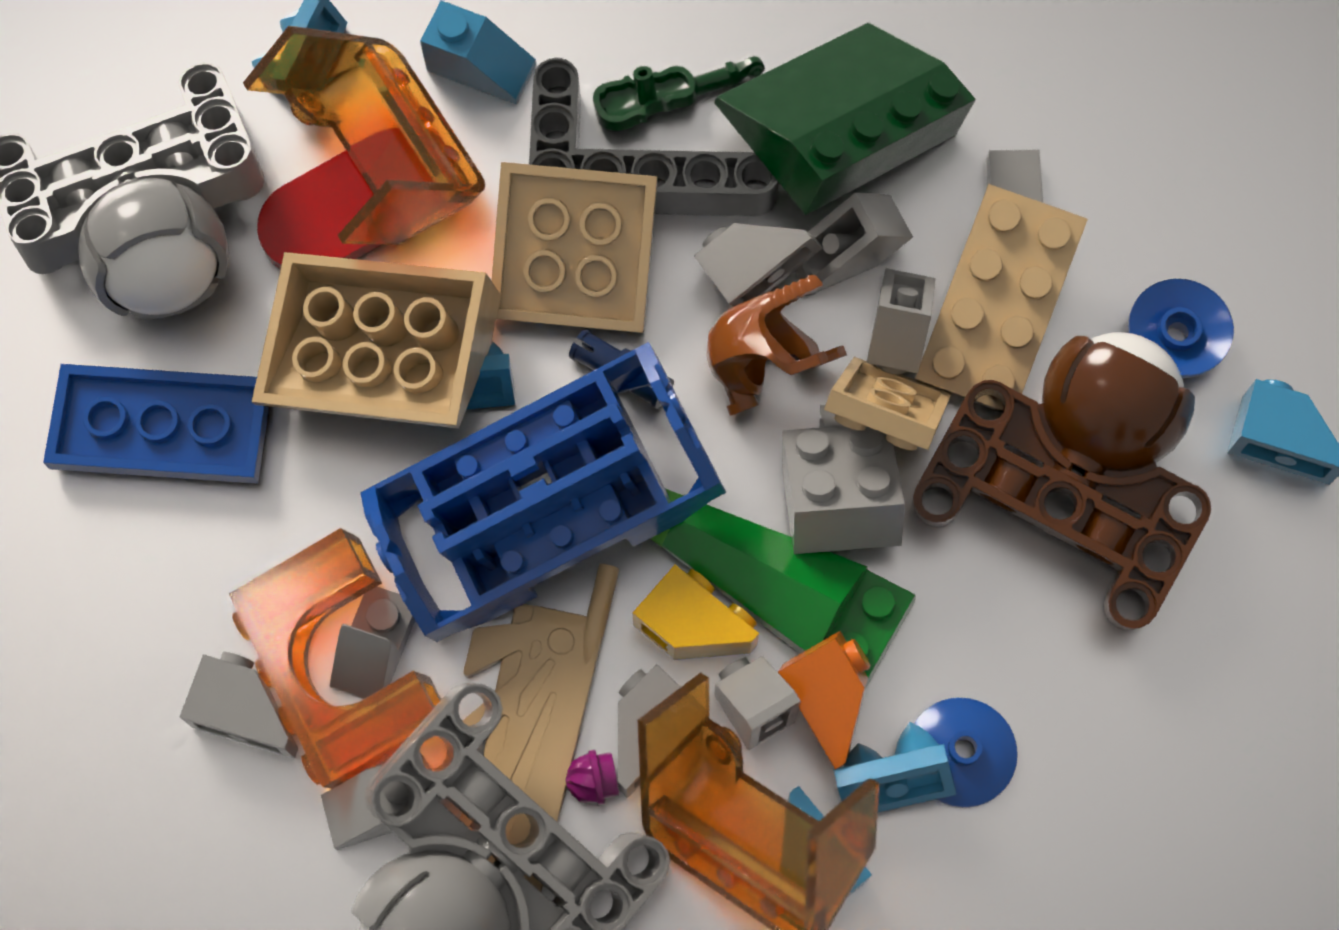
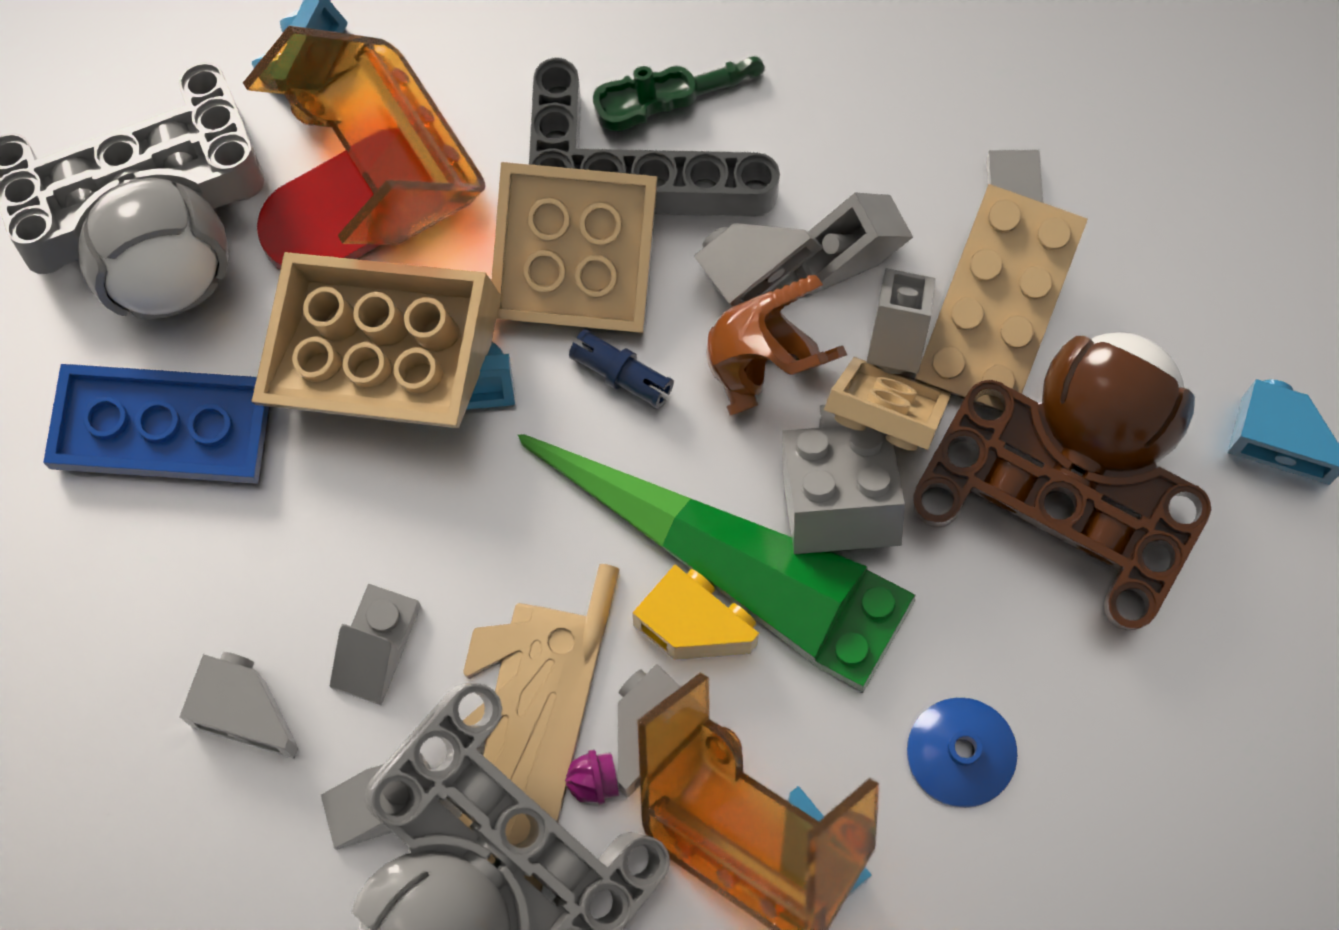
clear orange arch [229,528,441,789] -> none
blue piece [360,342,727,642] -> none
dark azure slope [420,0,536,104] -> none
dark green slope [714,23,976,215] -> none
light grey slope [714,656,801,750] -> none
orange slope [778,631,870,769] -> none
dark azure tile [834,722,957,820] -> none
blue dish [1128,279,1234,378] -> none

